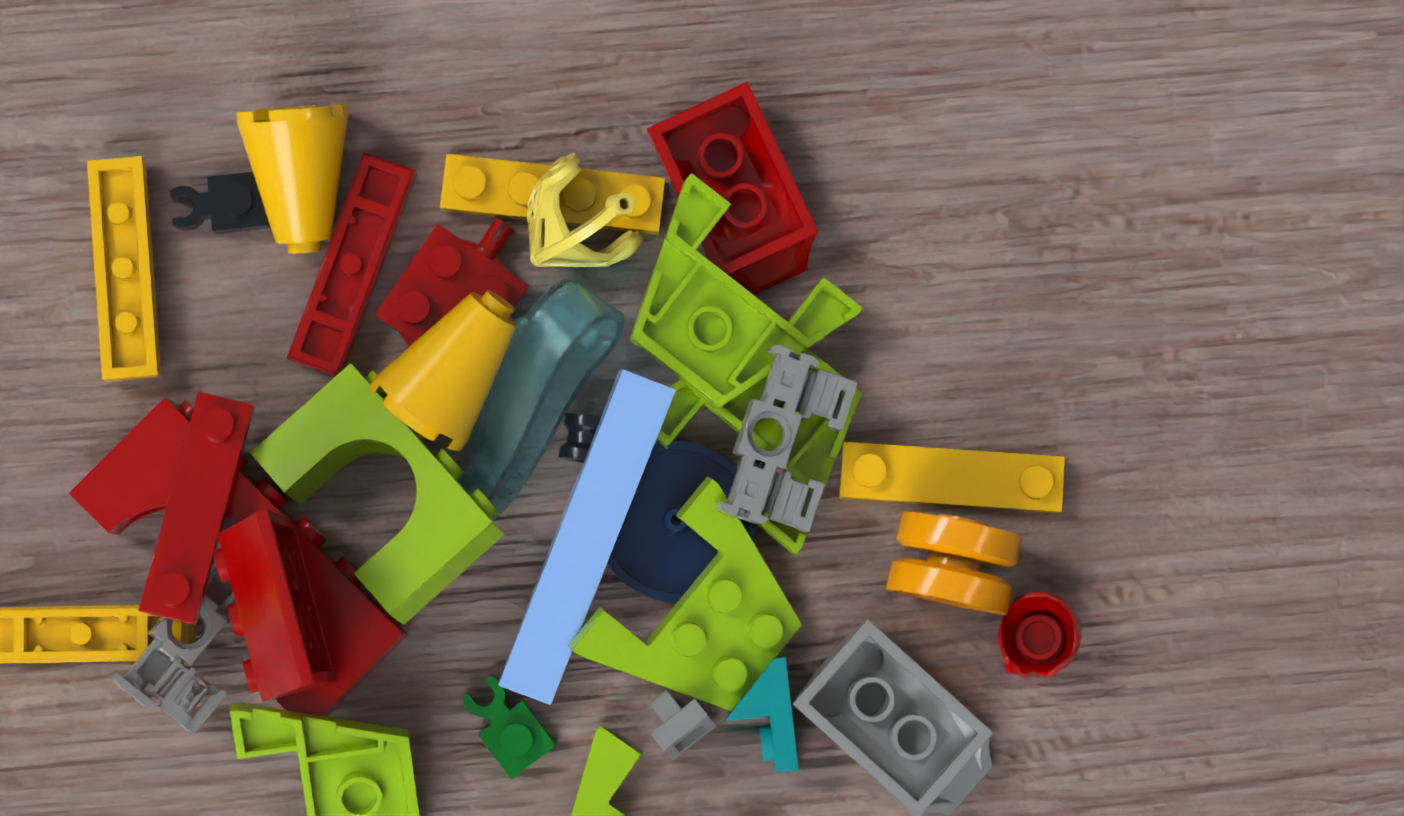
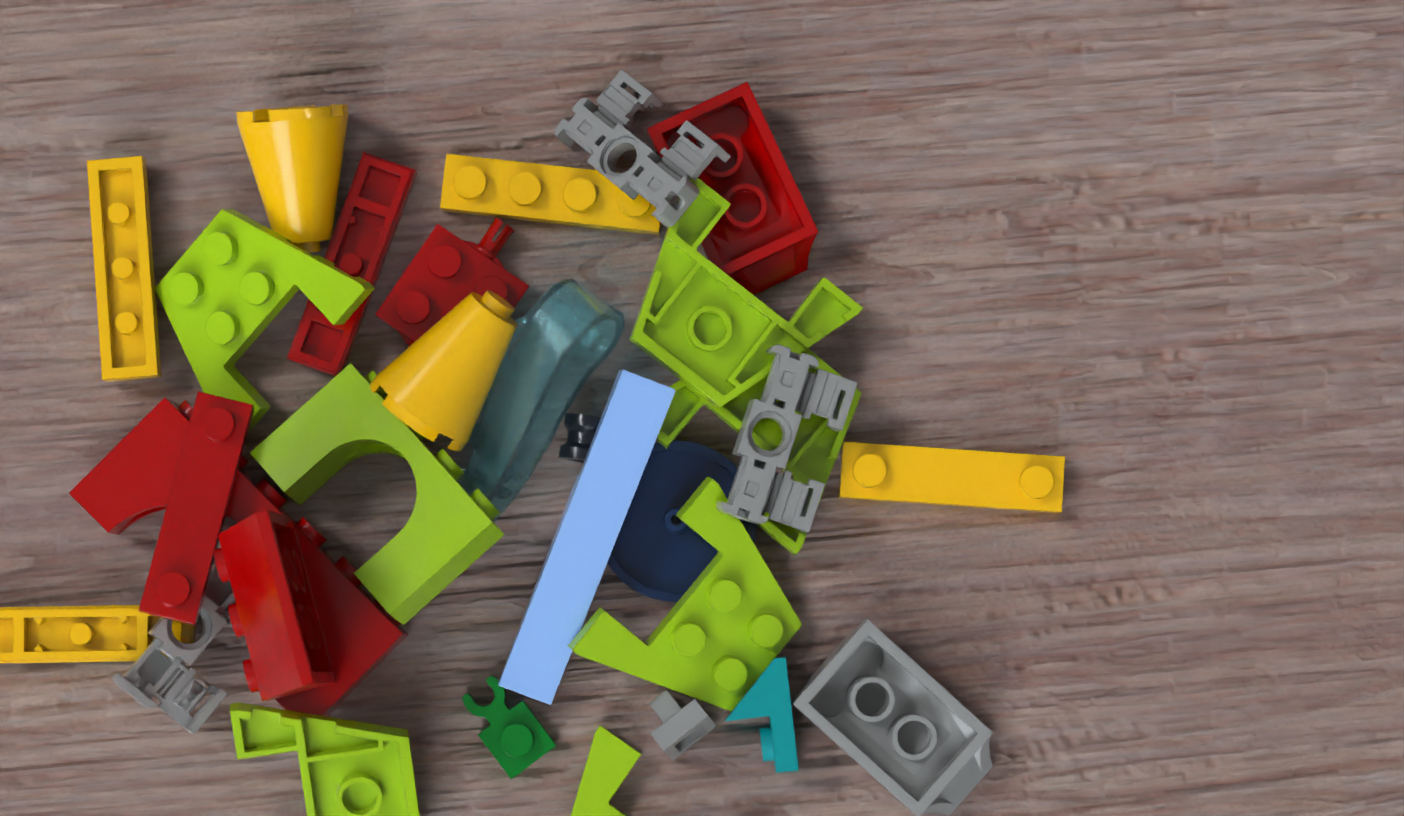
black plate [170,172,270,234] -> none
light yellow helmet [527,152,644,267] -> none
light orange wheel [885,511,1023,615] -> none
red hair [997,591,1082,678] -> none
none -> lime wing [155,209,375,433]
none -> light grey piece [555,69,731,227]

